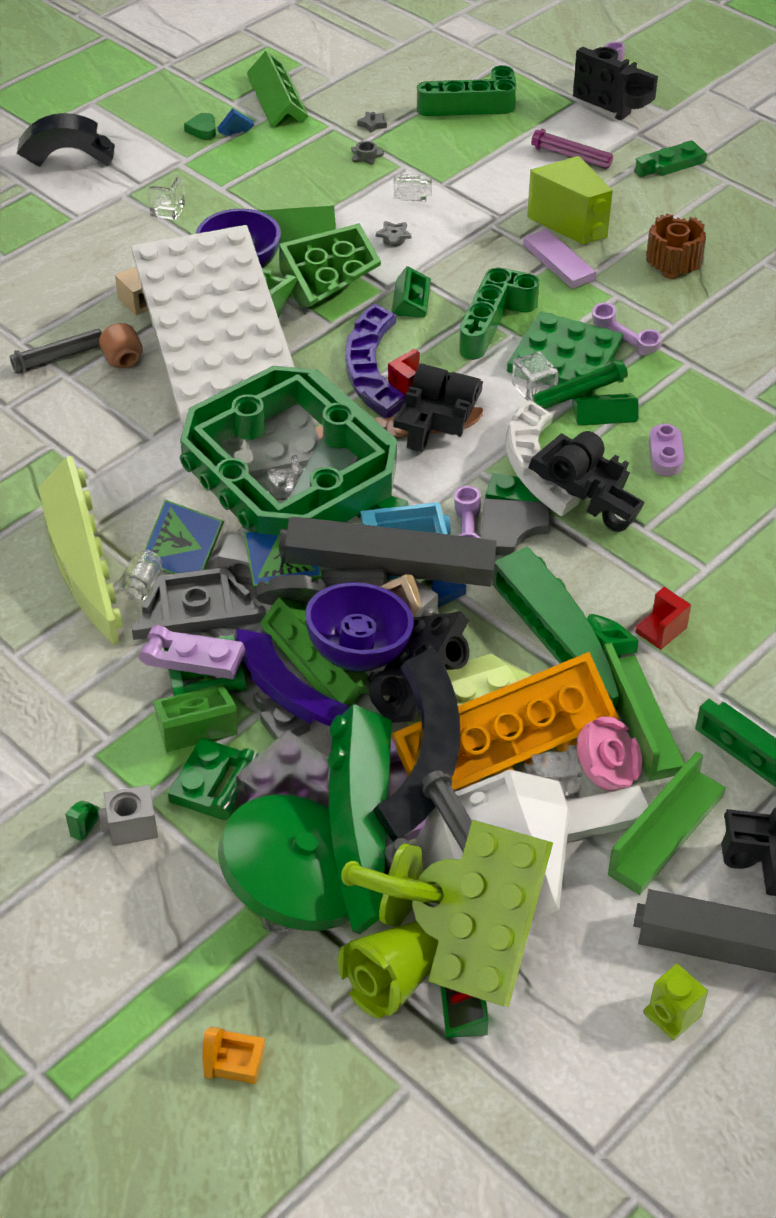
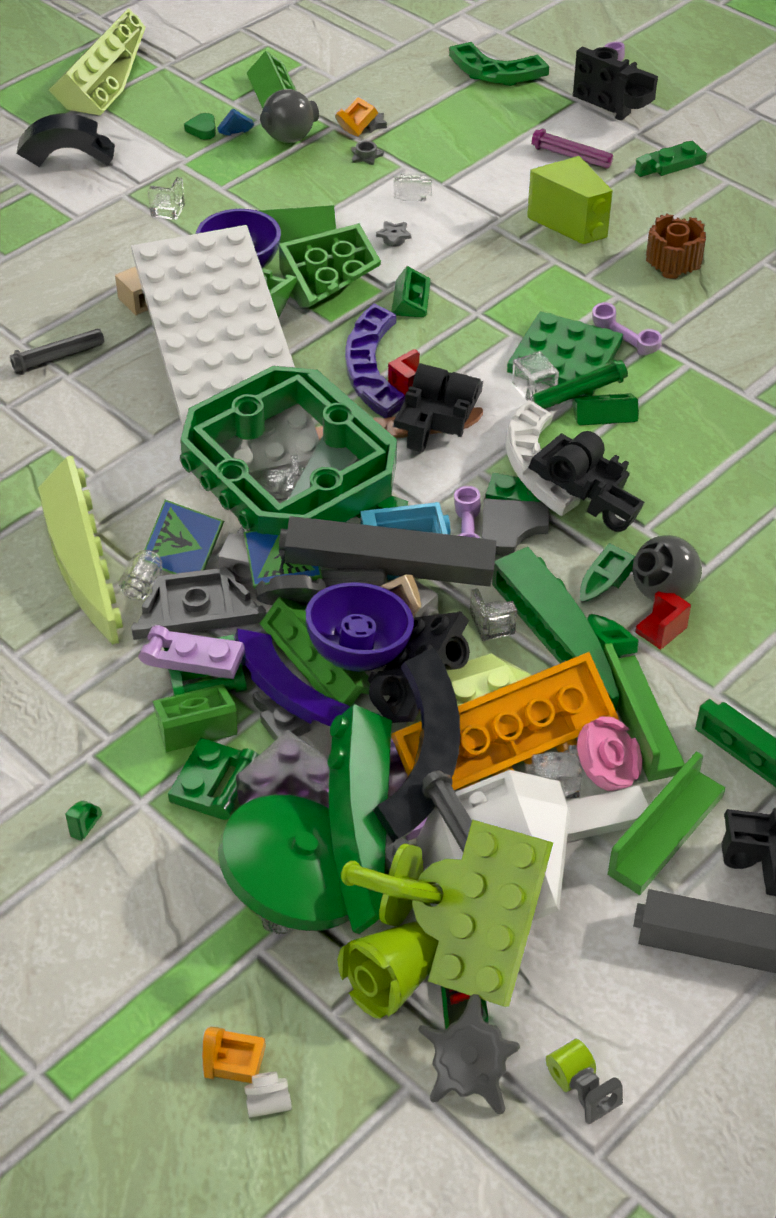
nougat head [99,323,143,368] -> none
light grey brick [99,785,158,846] -> none
green beam [417,65,517,116] -> none
blue tile [432,580,466,608] -> none
green beam [459,267,540,360] -> none
lavender tile [523,229,596,289] -> none
lime brick [643,963,708,1041] -> none
lavender plate [649,424,684,476] -> none
none -> yellowish green wedge [49,8,146,115]
none -> white plate [244,1072,292,1118]
none -> dark grey brick [260,89,319,143]
none -> light orange tile [335,97,378,137]
none -> dark grey piece [418,994,520,1114]
none -> green plate [449,42,549,86]
none -> clear panel [470,588,517,641]
none -> leg [545,1039,623,1125]
none -> green plate [580,543,635,602]
none -> dark grey brick [632,535,702,601]

